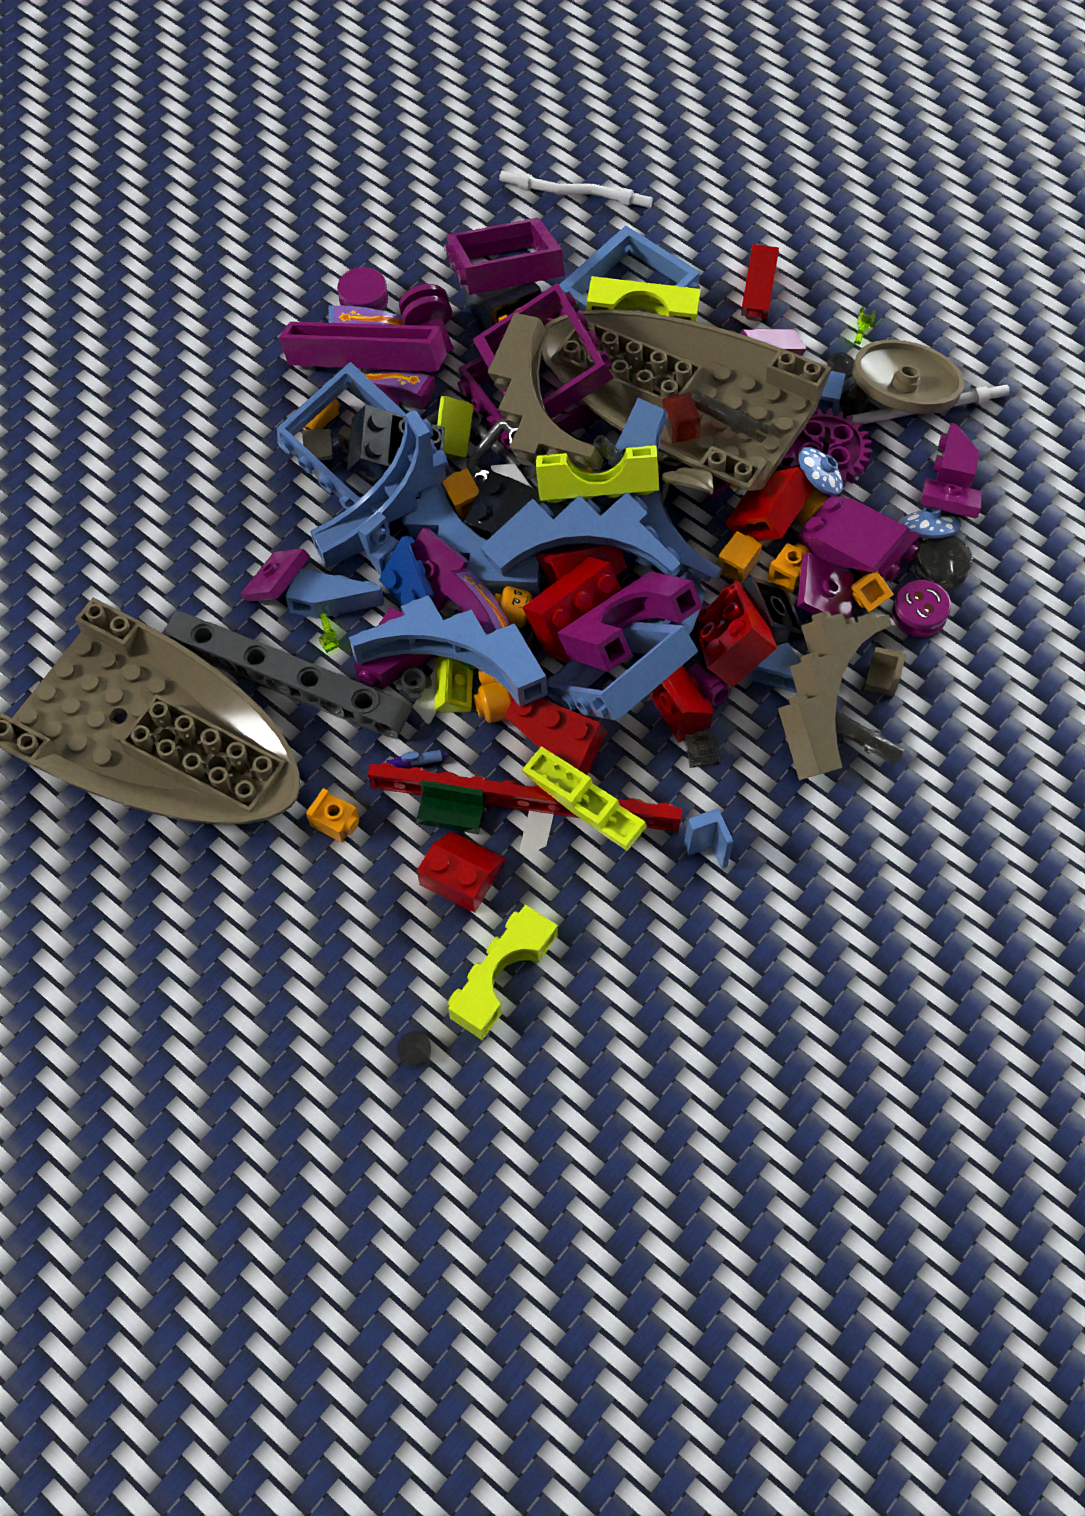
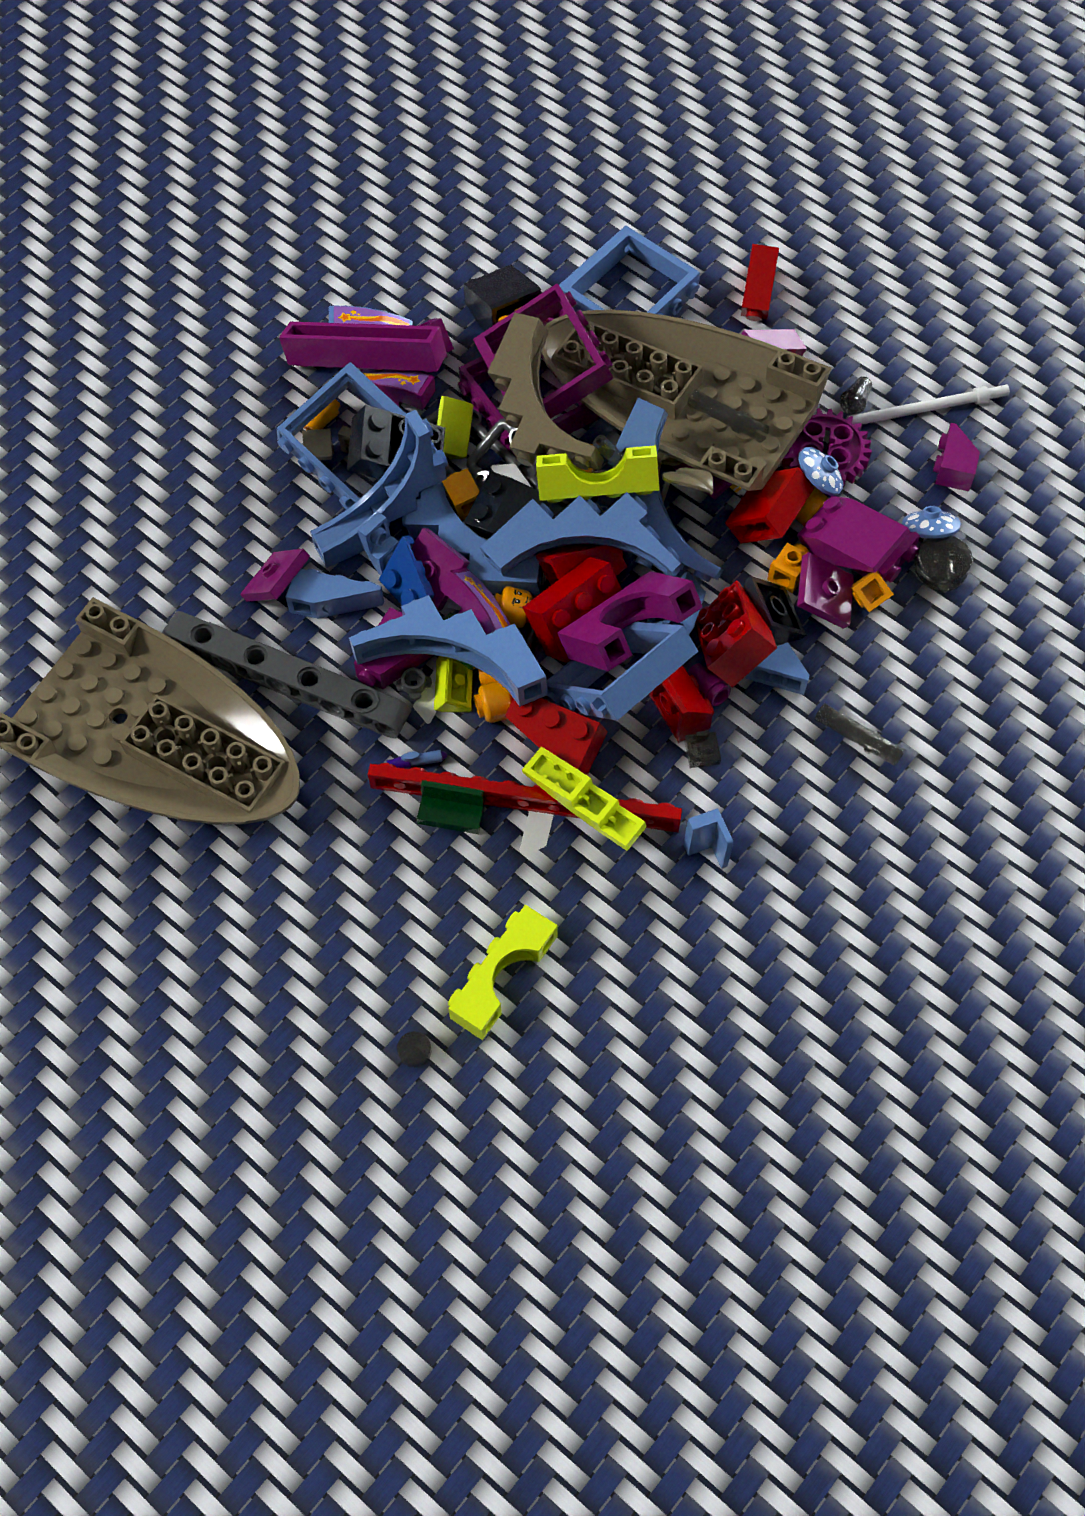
light orange brick [306,788,359,843] -> none
clear neon green hand [318,614,339,653] -> none
magenta head [337,267,388,311] -> none
magenta head [399,284,452,326] -> none
red slope [417,831,506,913] -> none
magenta window [444,217,565,295] -> none
white bar [499,171,653,208] -> none
neon yellow arch [586,276,701,322] -> none
clear red brick [662,392,700,444] -> none
light orange brick [717,531,762,585] -> none
dark tan arch [778,611,892,780] -> none
medium blue brick [814,371,845,416] -> none
clear smoke tile [827,352,854,380] -> none
dark tan dish [852,340,964,414] -> none
clear neon green hand [854,307,876,345] -> none
dark tan panel [864,647,906,697] -> none
magenta head [892,580,951,638] -> none
magenta plate [920,478,982,519] -> none

